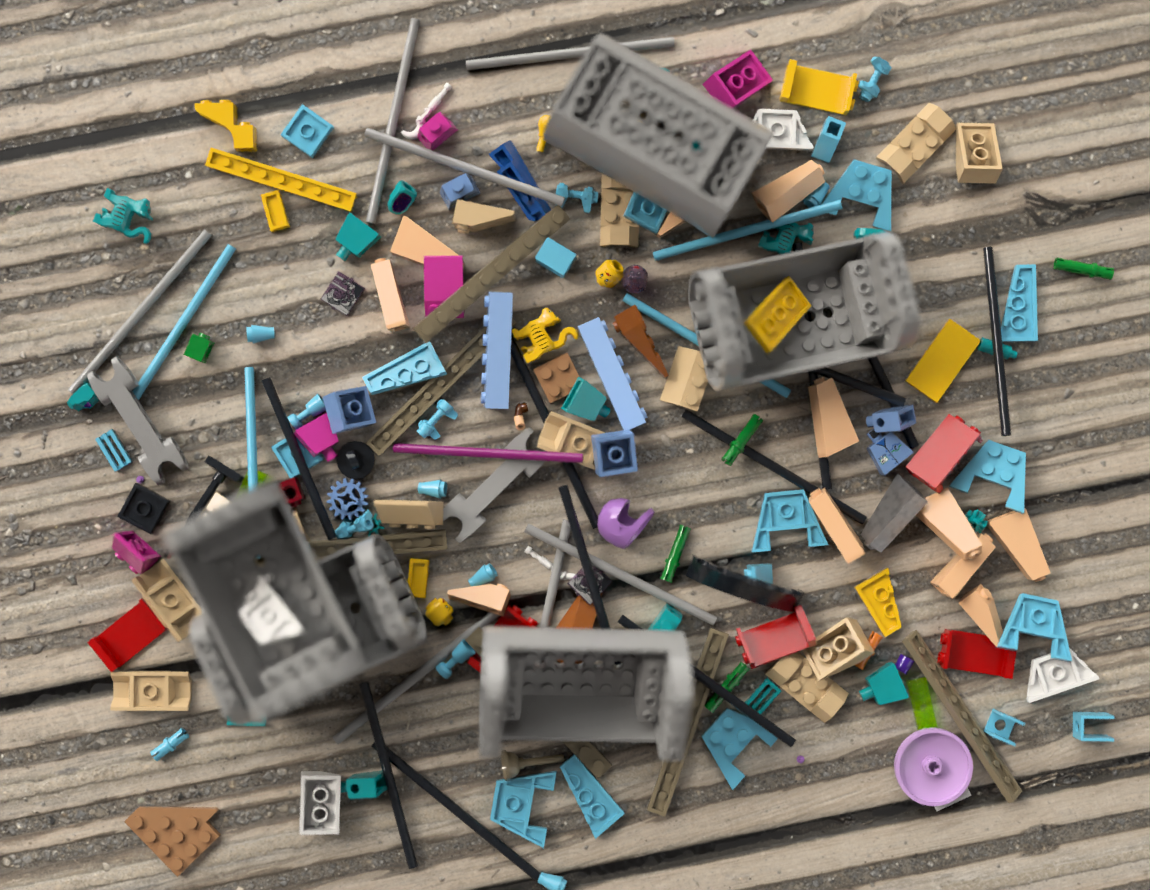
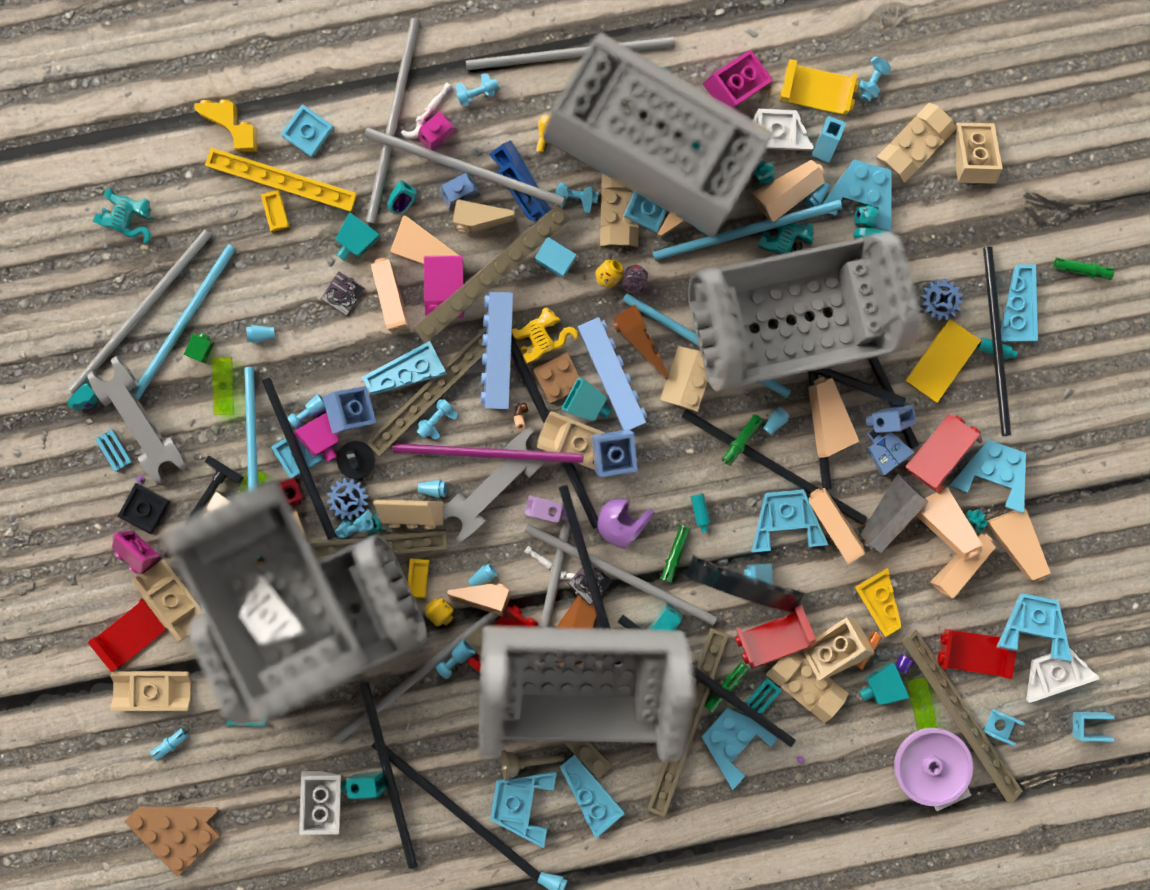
yellow tile [743,276,812,354] -> none
light nougat slope [959,584,1003,647] -> none
none -> clear neon green tile [212,357,234,415]
none -> medium azure piece [456,73,500,106]
none -> lavender torso [524,495,568,523]
none -> teal cylinder [690,493,710,533]
none -> teal gear [753,160,776,185]
none -> medium azure cone [763,406,791,435]
none -> teal rock [853,205,879,228]
none -> medium blue gear [920,279,963,321]

